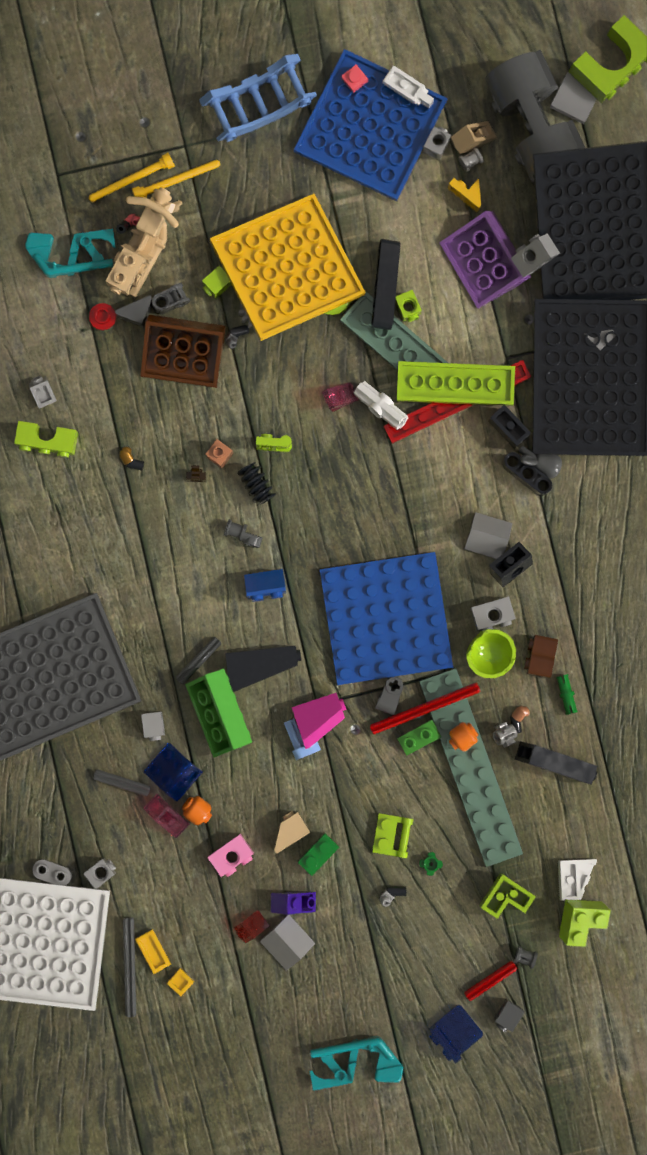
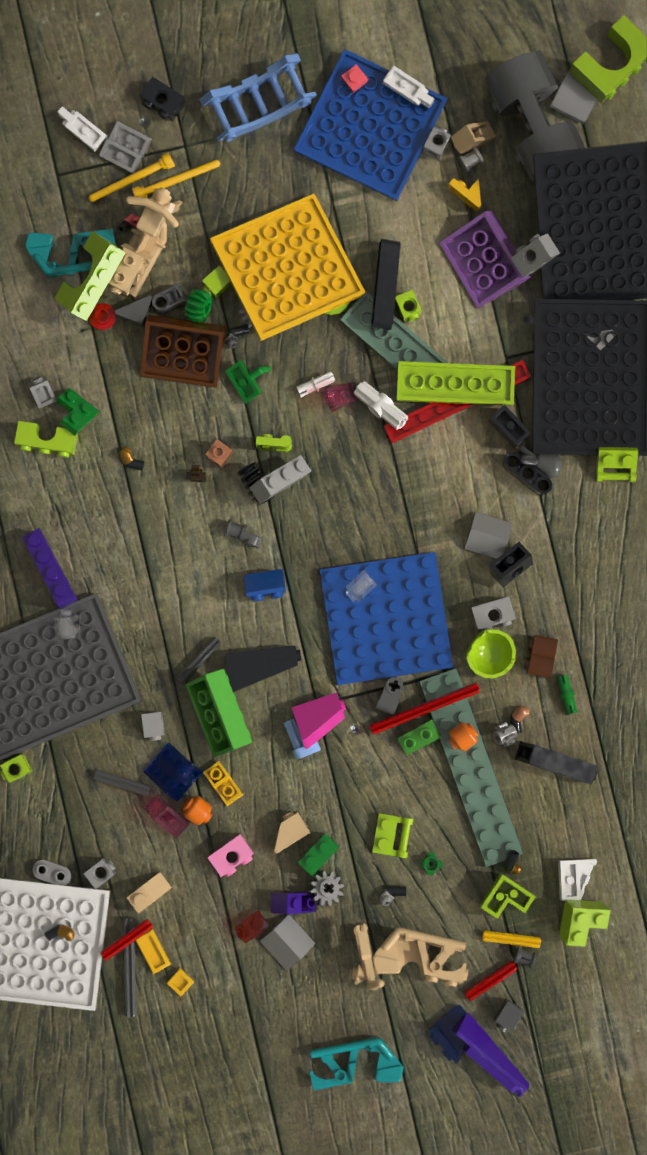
none -> lime brick [0,754,33,783]
none -> dark purple brick [22,528,78,609]
none -> arm [44,924,75,941]
none -> lime arch [54,231,125,321]
none -> clear head [54,609,80,639]
none -> green plate [56,387,99,436]
none -> white hinge [57,107,107,152]
none -> light grey slope [99,121,152,173]
none -> red axle [100,919,153,961]
none -> tan slope [127,872,172,914]
none -> black brick [140,76,186,121]
none -> green gear [185,289,212,323]
none -> yellow slope [203,761,243,806]
none -> green plate [225,360,271,404]
none -> light grey brick [249,455,311,504]
none -> white axle [296,372,335,398]
none -> light grey gear [308,871,344,907]
none -> clear slope [345,570,377,603]
none -> tan piece [351,923,468,990]
none -> dark purple wedge [453,1013,529,1097]
none -> yellow axle [482,930,541,948]
none -> black arm [505,850,522,875]
none -> lime plate [596,447,638,482]

